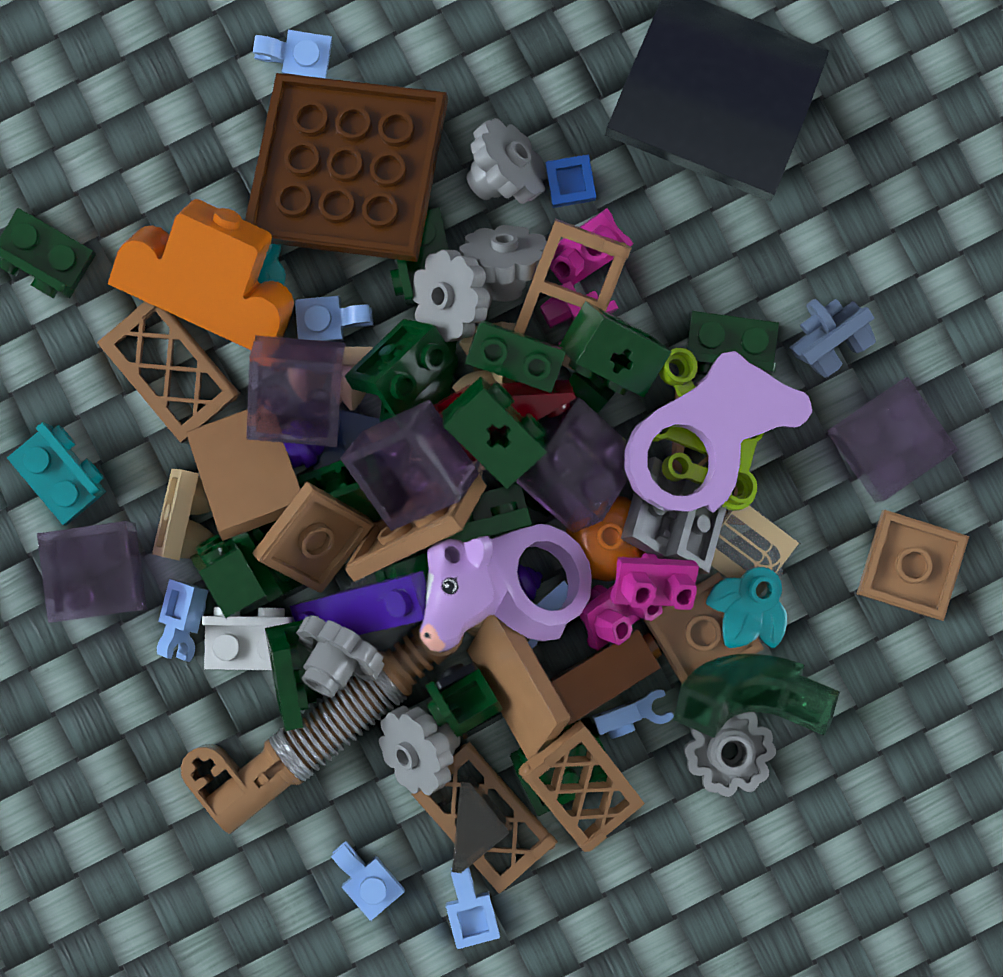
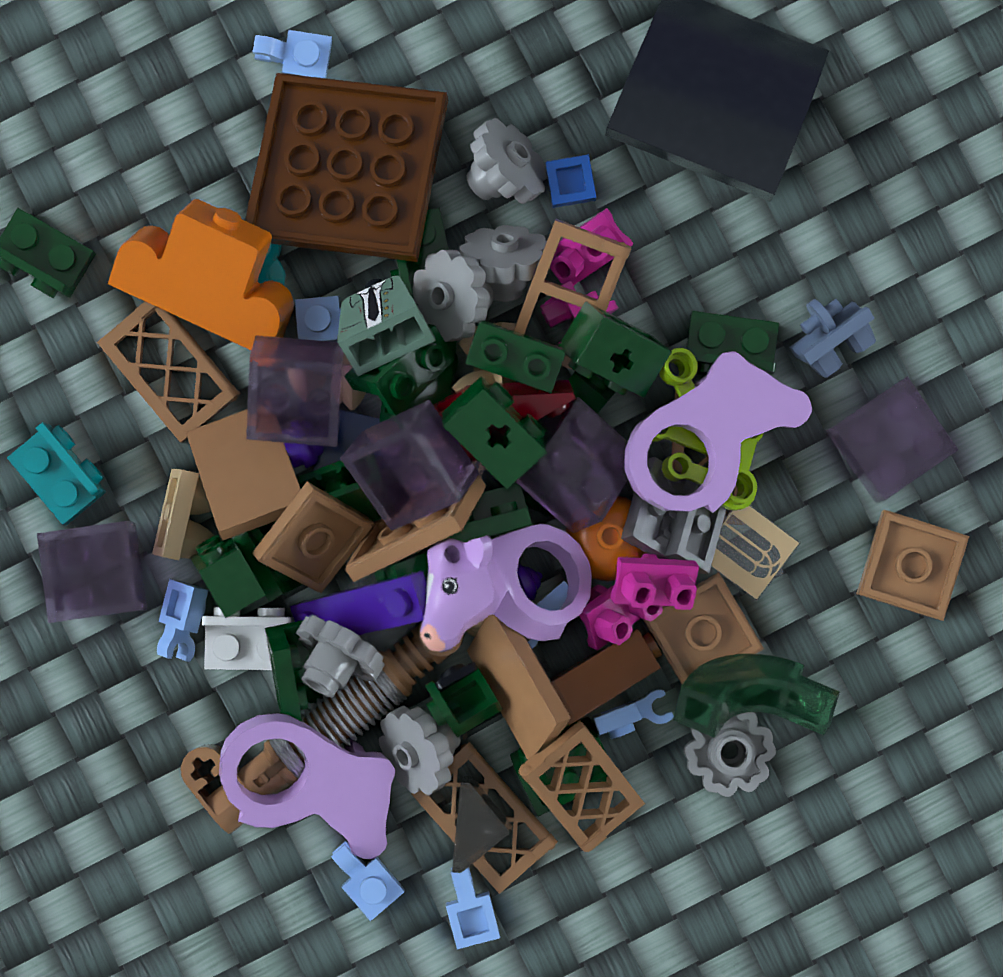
teal plate [706,567,787,648] -> none
none -> lavender animal [219,713,395,859]
none -> sand green torso [337,276,435,376]

